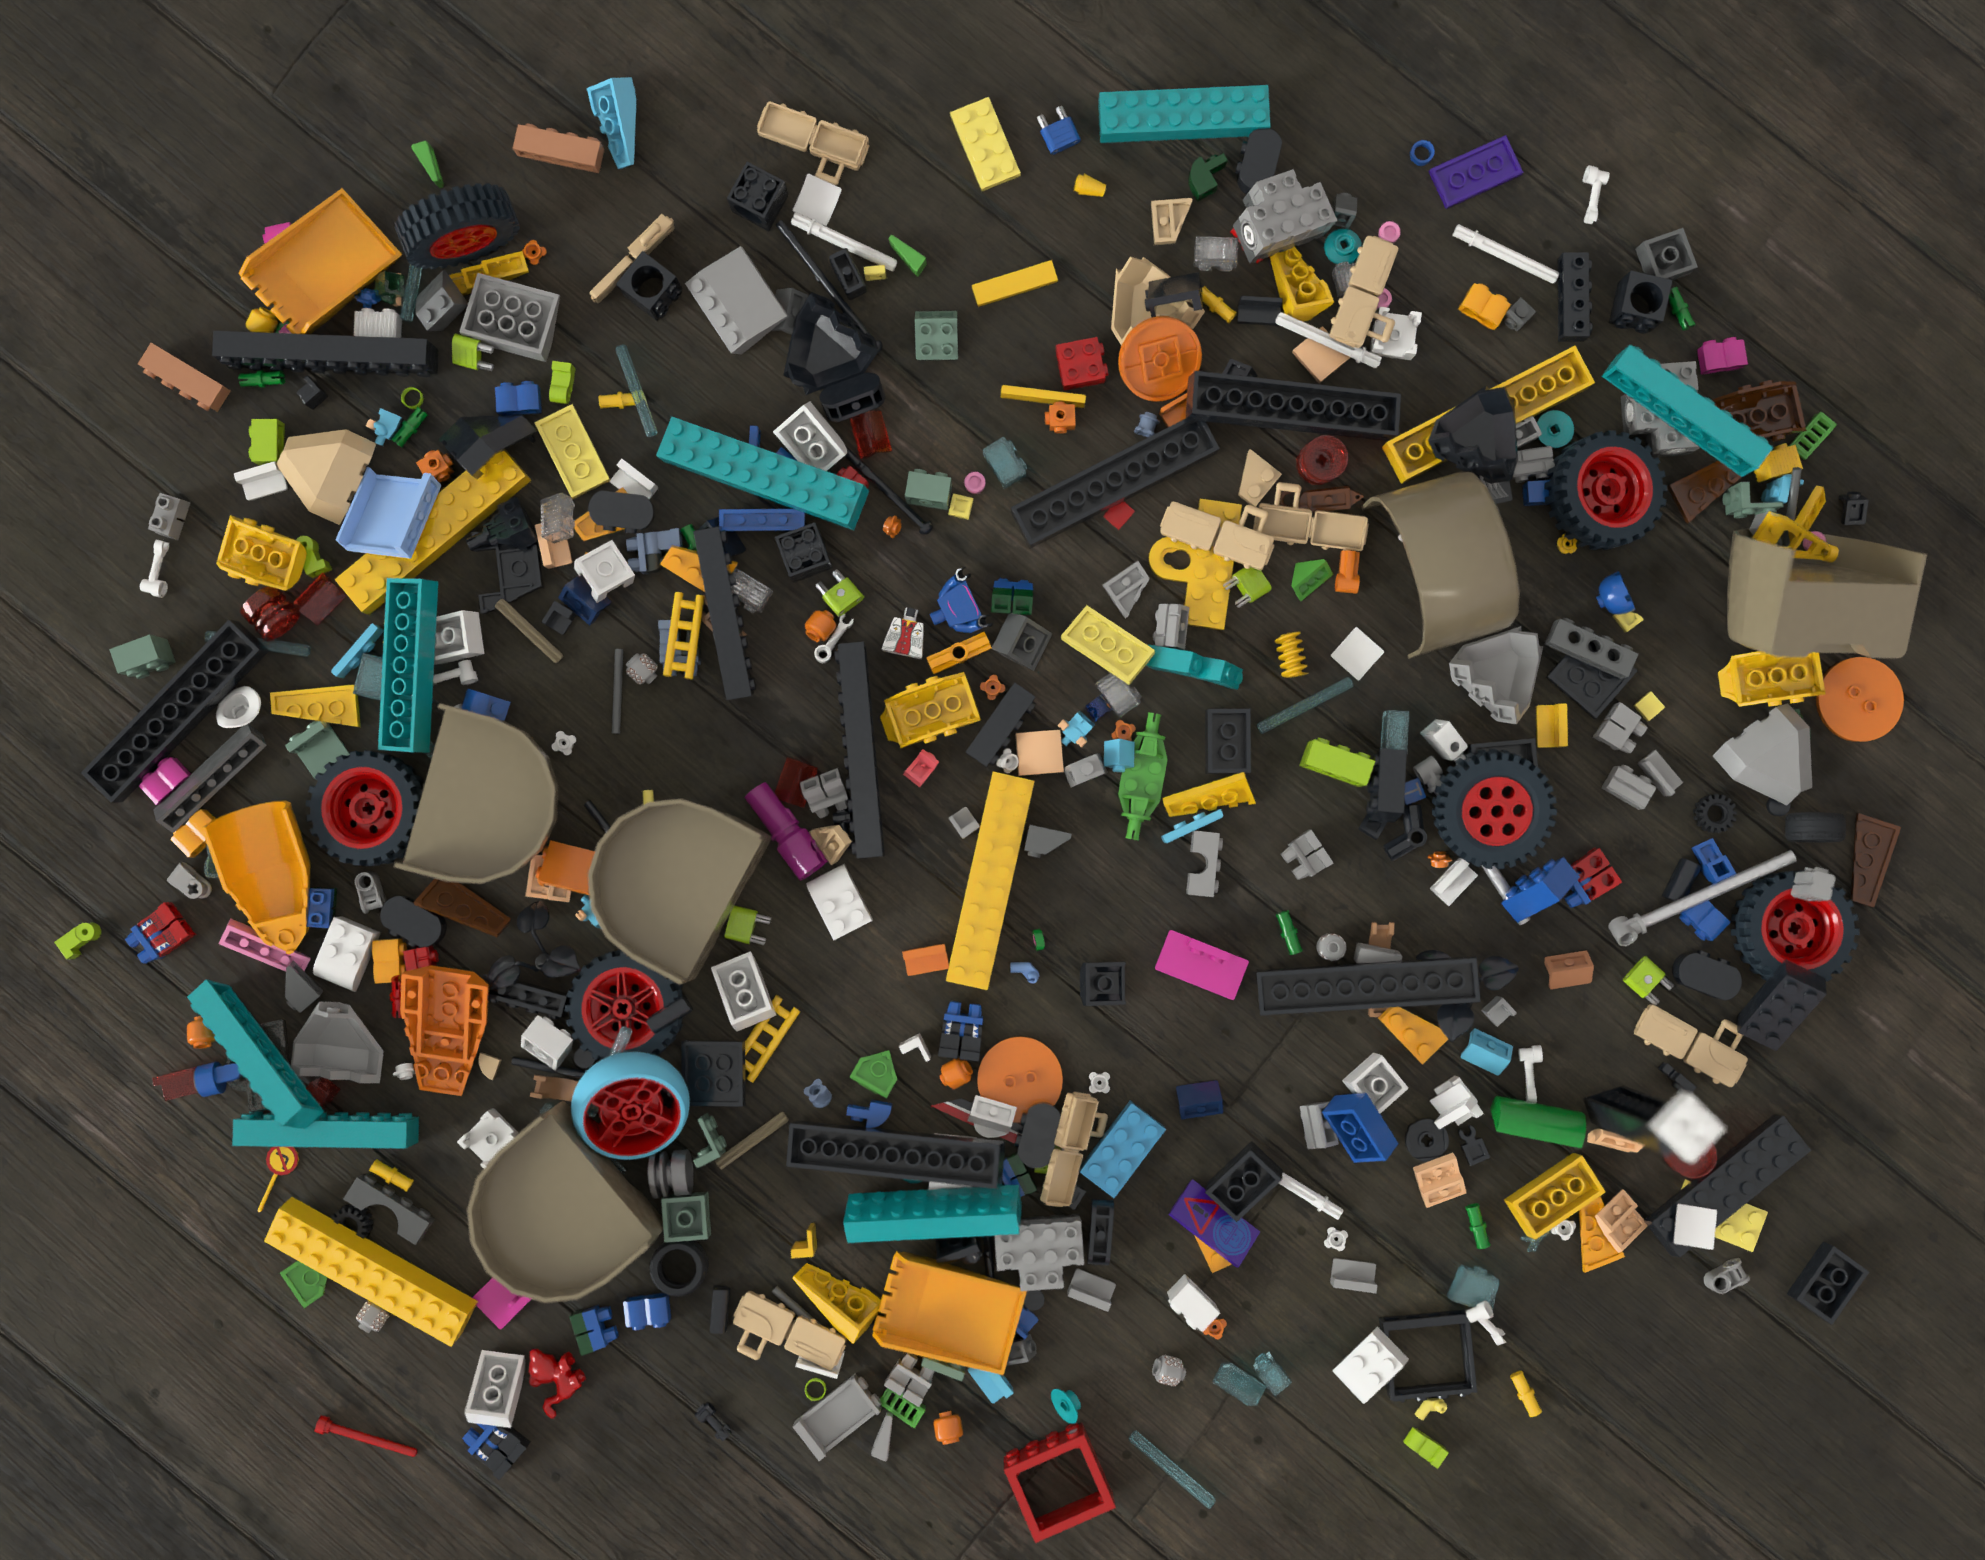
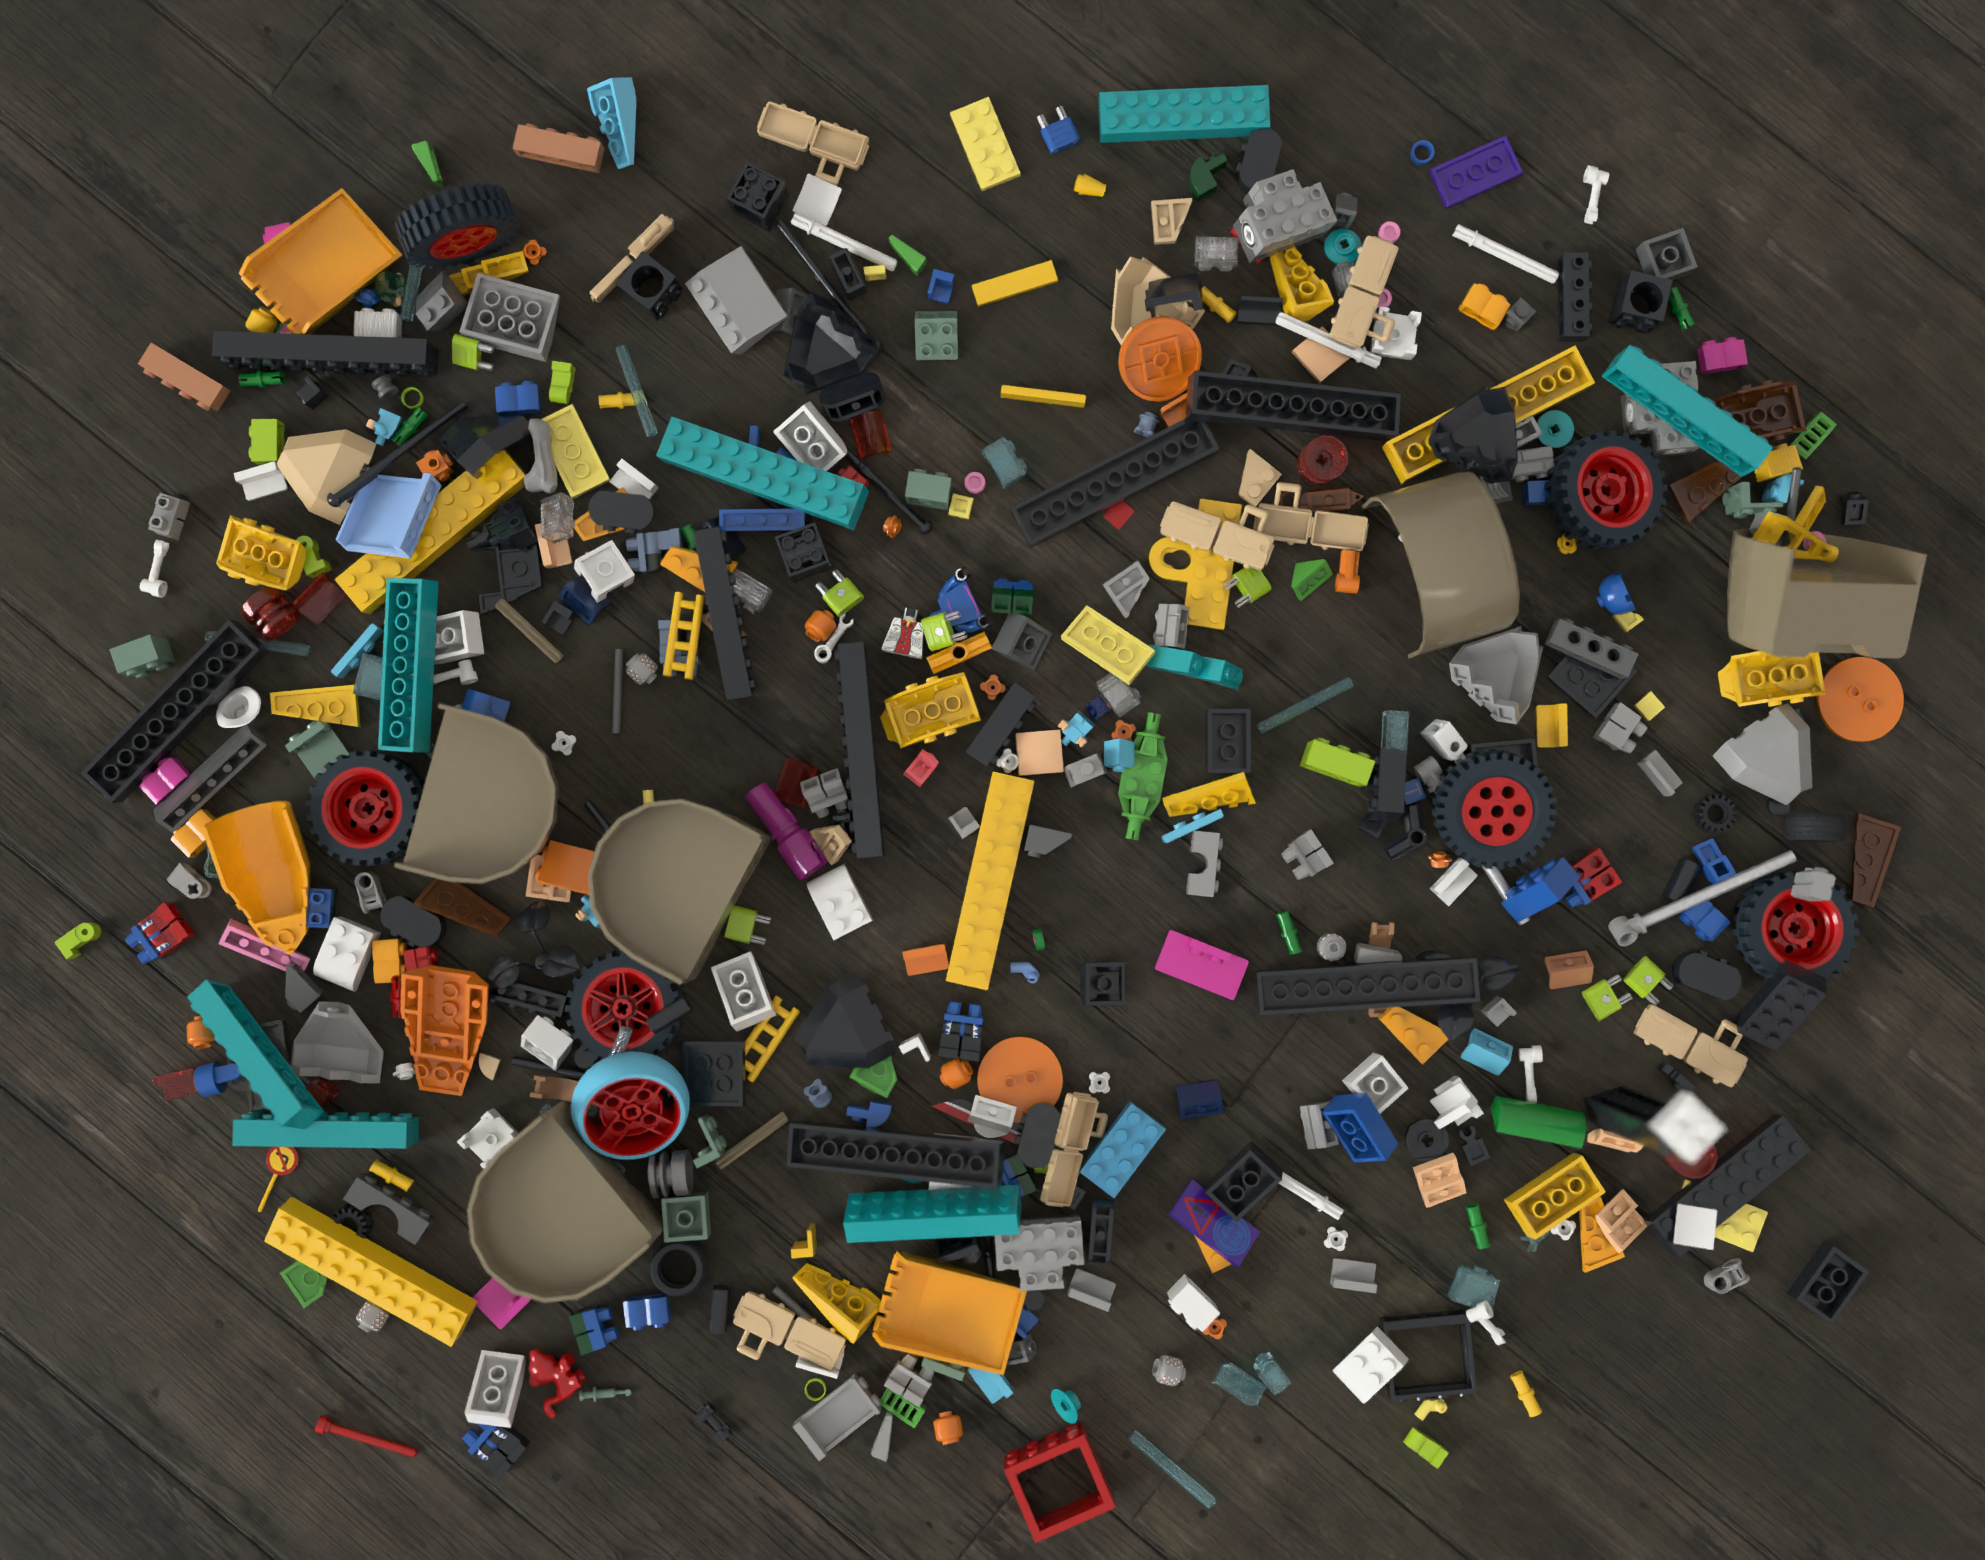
orange brick [1045,402,1076,434] -> none
red brick [1055,337,1108,391] -> none
yellow piece [1275,632,1309,678] -> none
white sticker [1331,627,1384,681] -> none
light grey brick [1602,765,1656,810] -> none
none -> black bar [327,401,467,507]
none -> dark grey wheel [372,375,399,401]
none -> light grey hair [523,419,558,493]
none -> sand green piece [579,1387,631,1402]
none -> black panel [794,973,895,1068]
none -> lime piece [921,611,967,651]
none -> blue panel [928,269,955,304]
none -> lime piece [1582,974,1632,1021]

